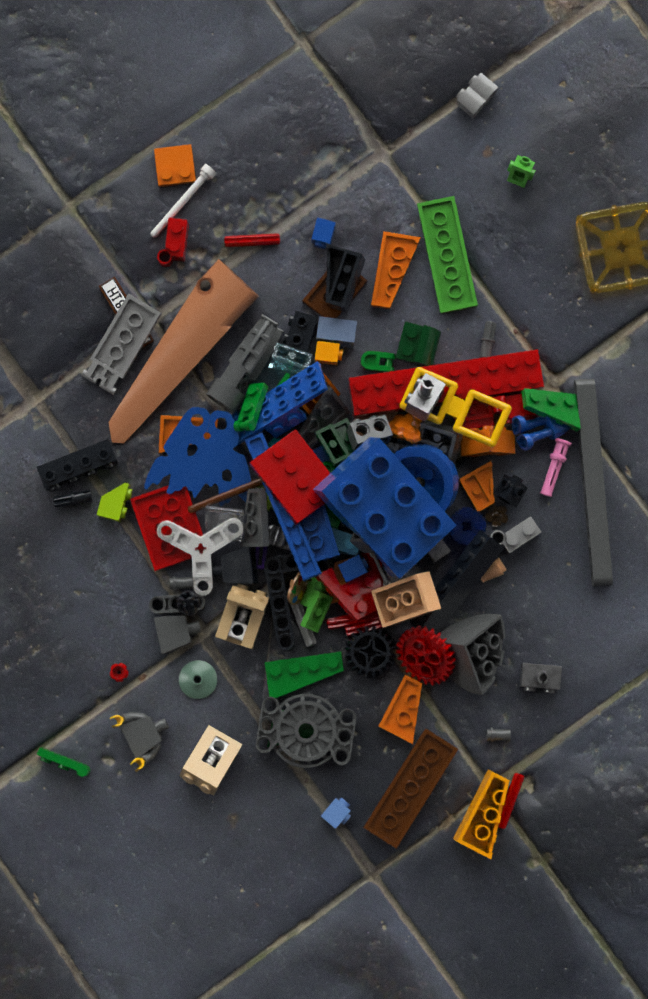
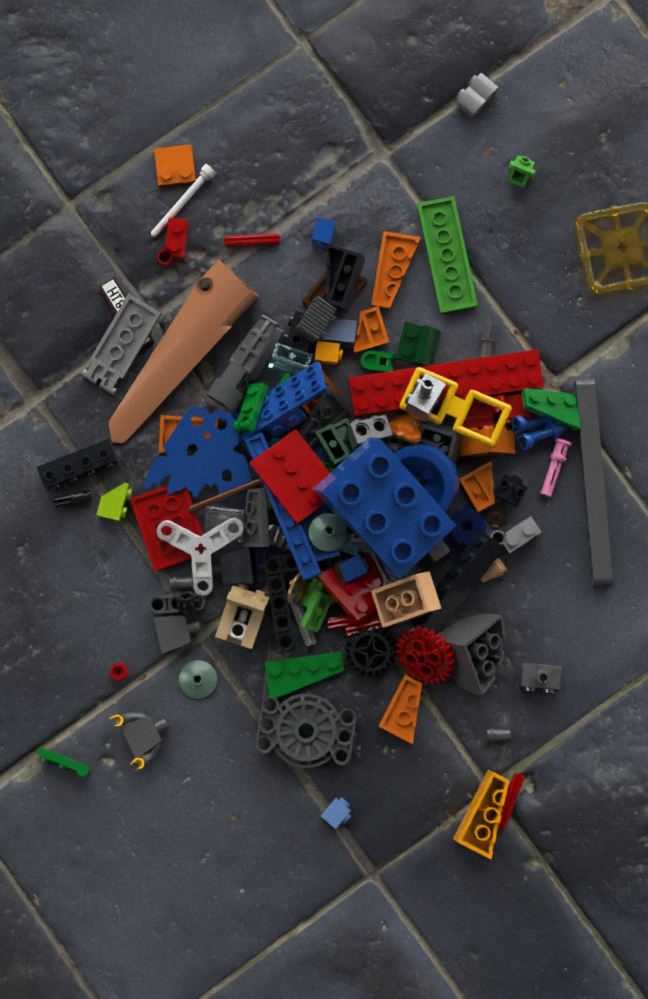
tan brick [179,725,242,796] -> none
reddish brown plate [363,728,458,849] -> none
none -> dark grey brick [295,296,337,343]
none -> sand green dish [309,513,347,552]
none -> orange wing [353,306,389,354]

